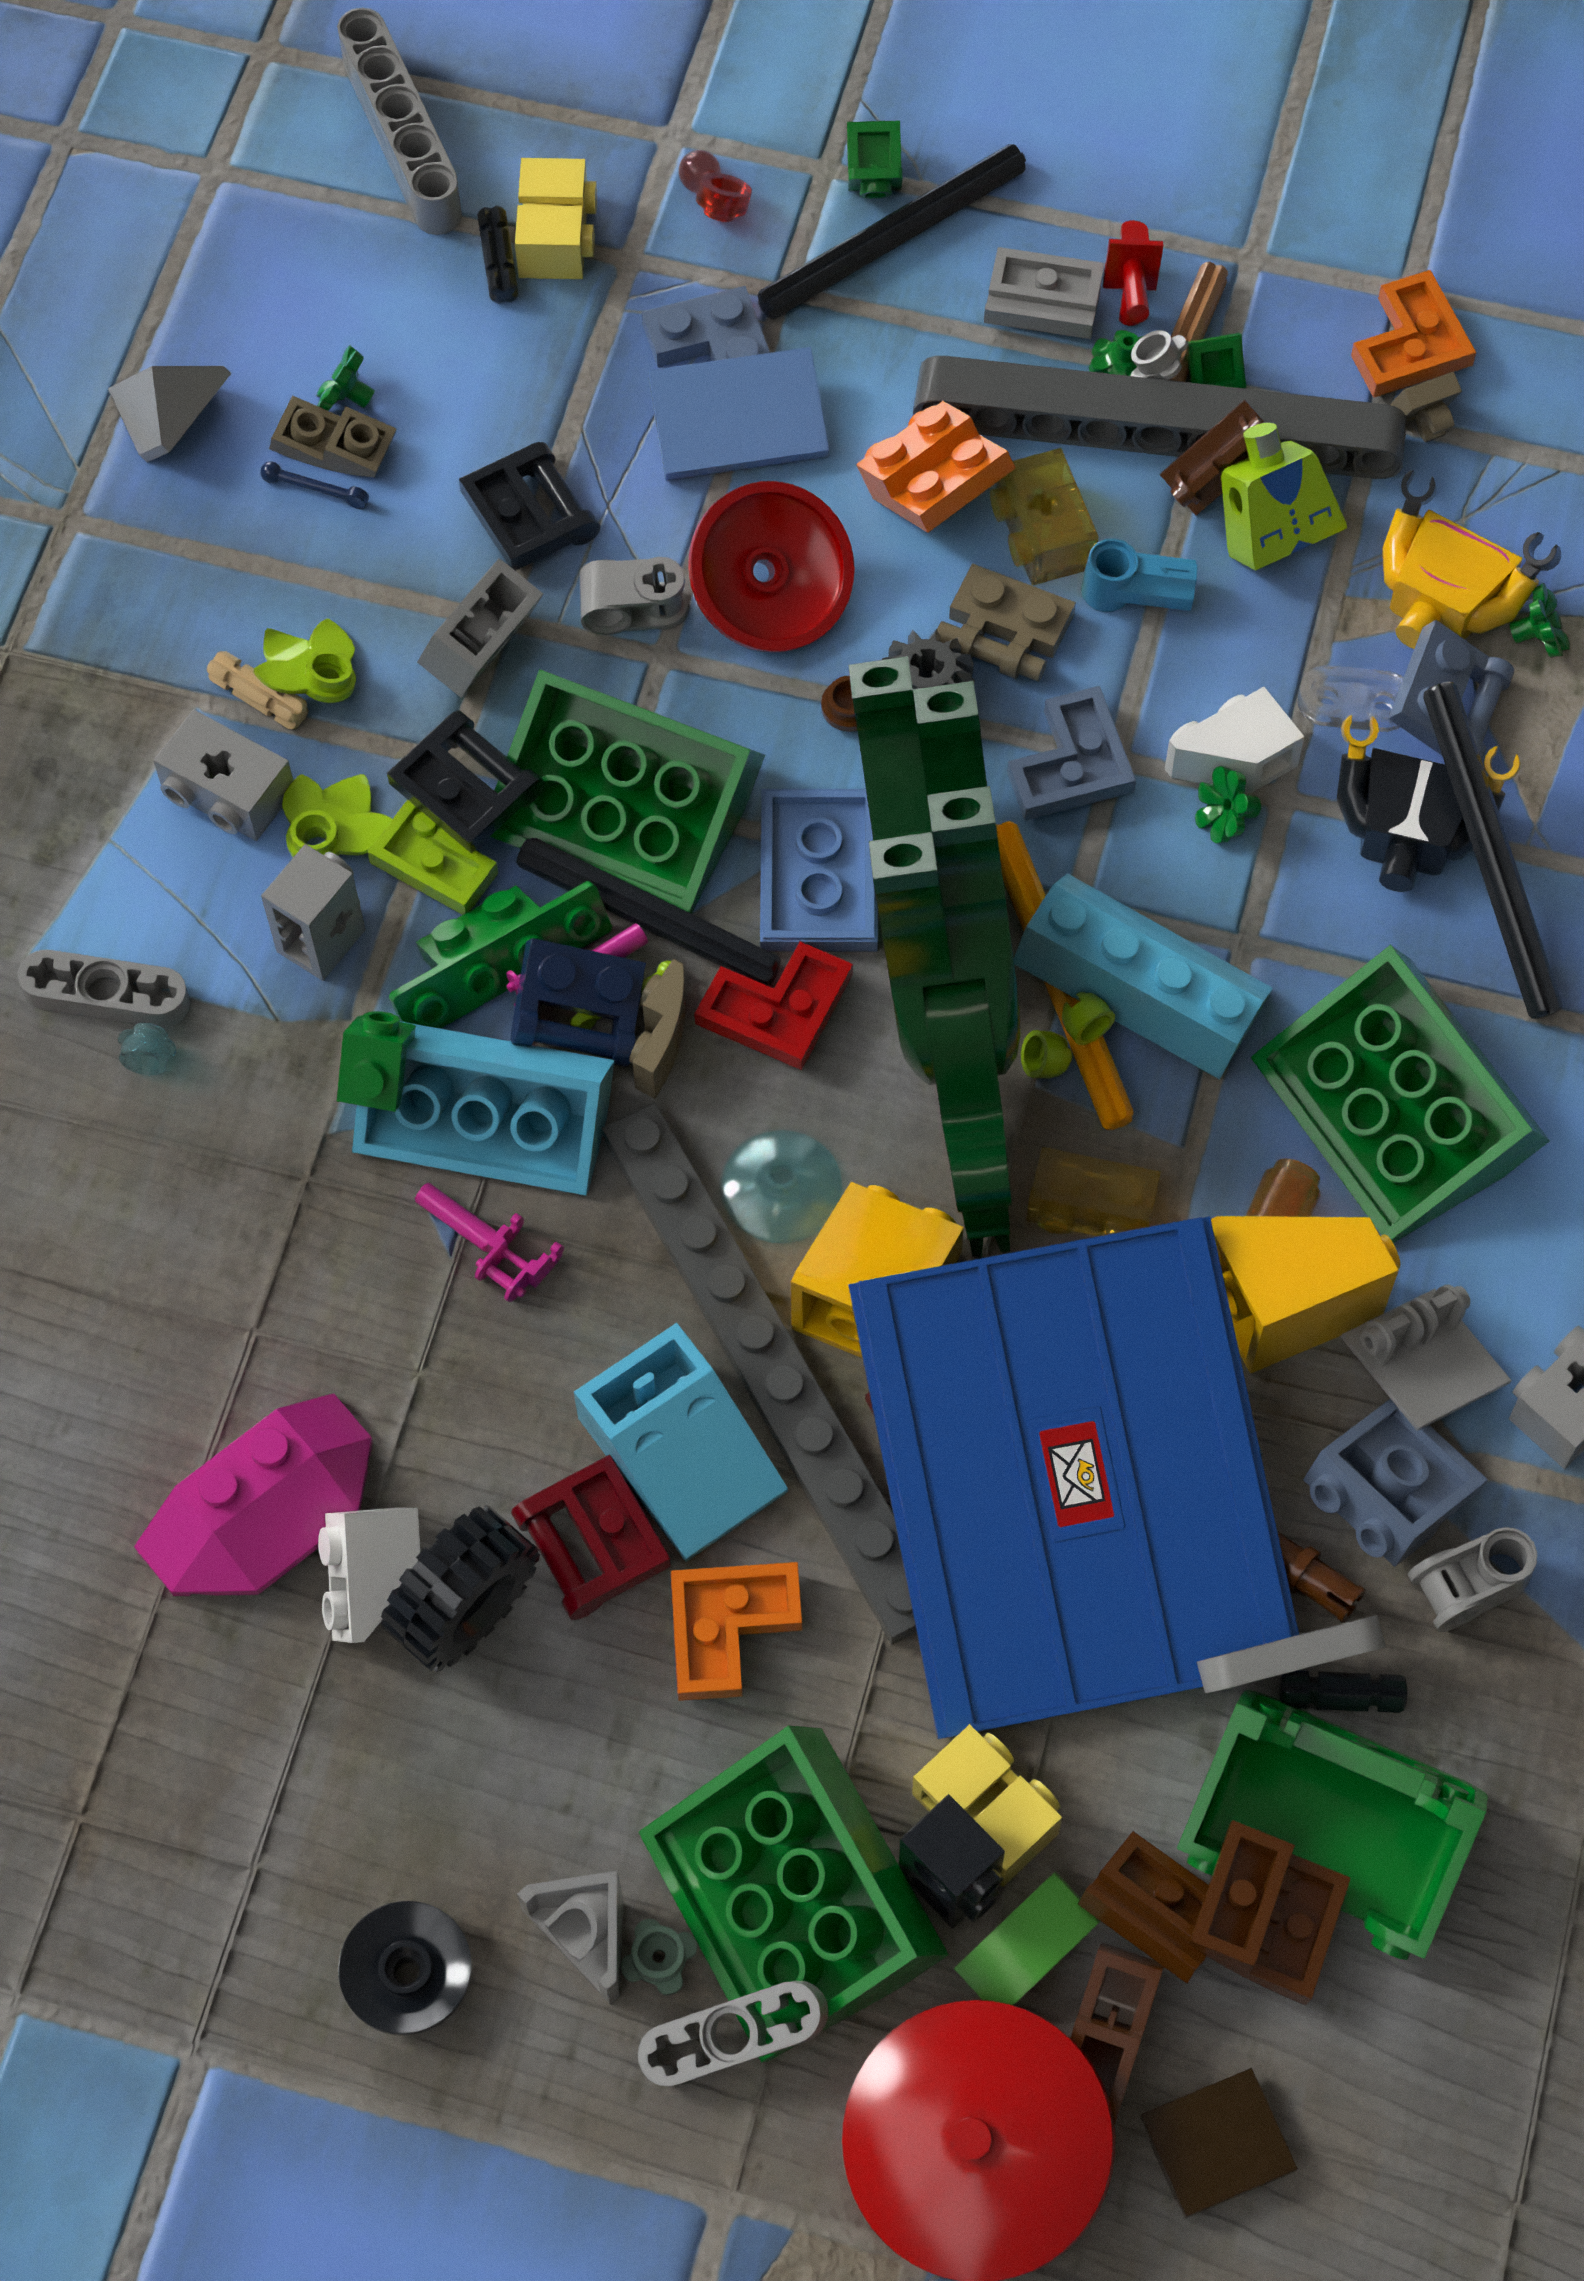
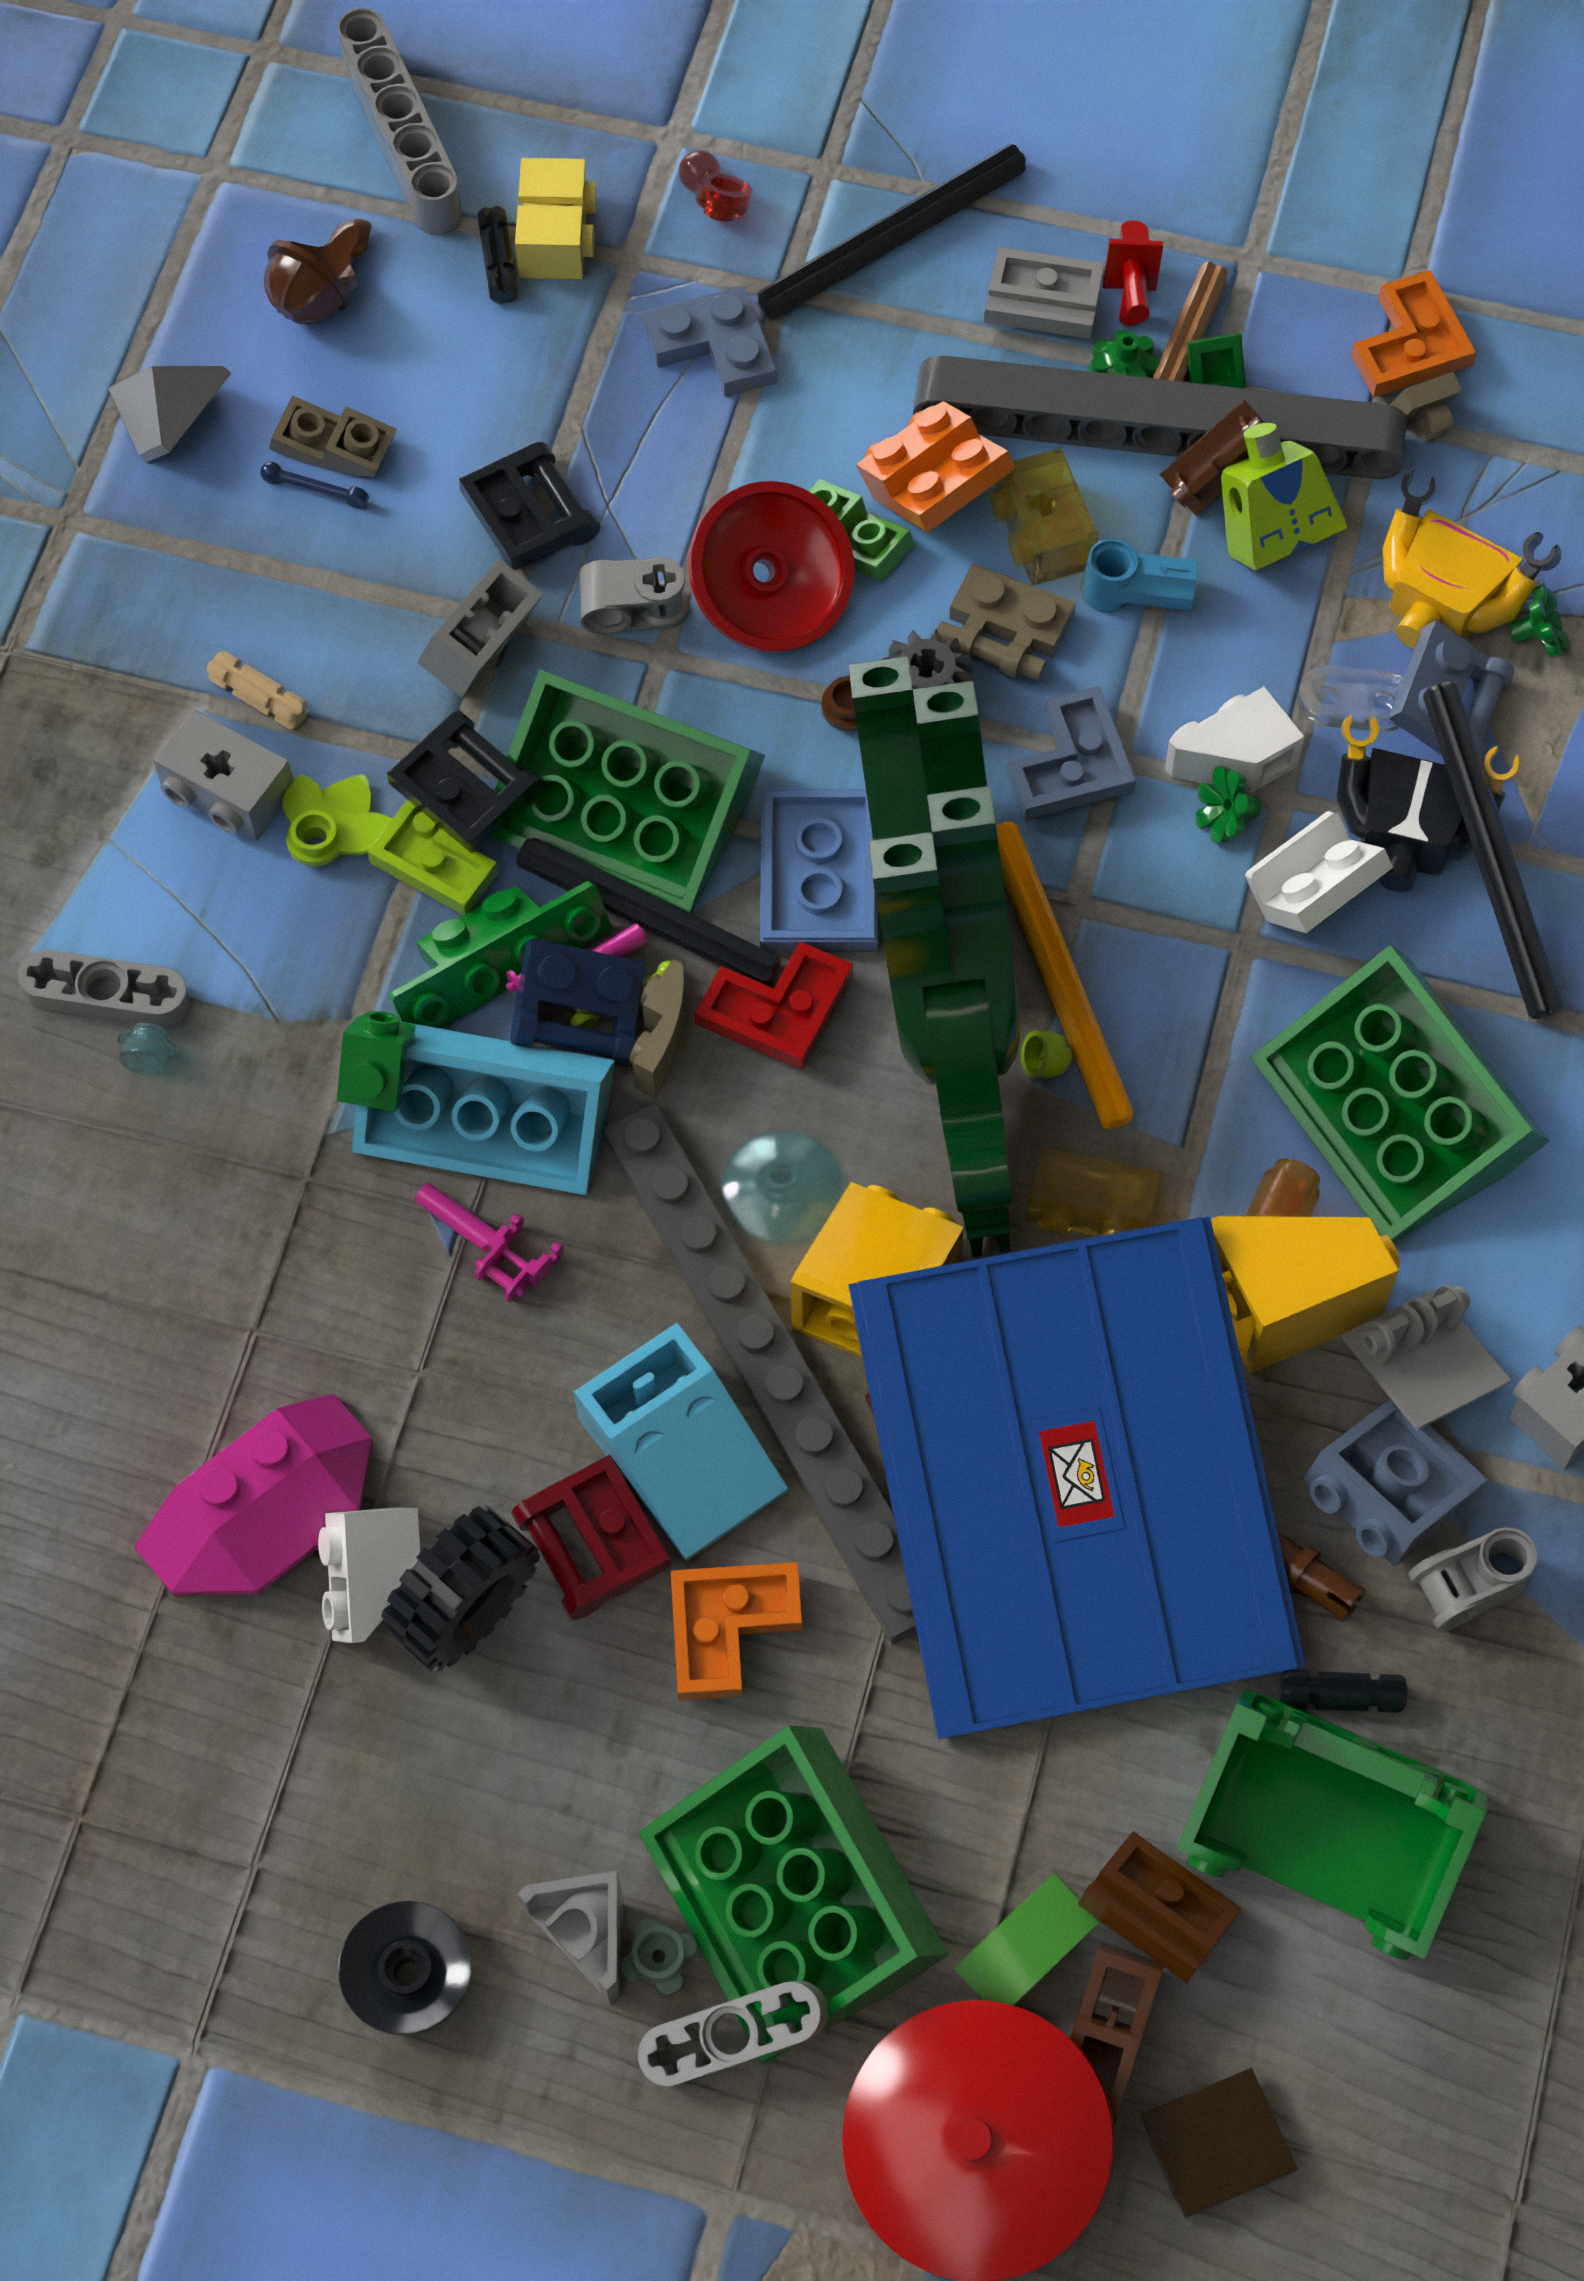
lime plate [254,618,356,703] -> none
light grey brick [261,844,366,981] -> none
green plant [316,345,375,411] -> none
medium blue tile [648,347,829,481] -> none
green bracket [847,121,903,199] -> none
black brick [898,1794,1005,1929] -> none
light yellow piece [912,1724,1062,1887] -> none
medium azure slope [1013,873,1273,1080] -> none
lime hinge [1062,992,1115,1045] -> none
light grey plate [1131,330,1188,380] -> none
reddish brown slope [1189,1820,1351,2006] -> none
light grey beam [1197,1615,1386,1693] -> none
none -> reddish brown piece [264,219,372,325]
none -> bright green slope [809,479,914,582]
none -> white bracket [1245,811,1393,933]

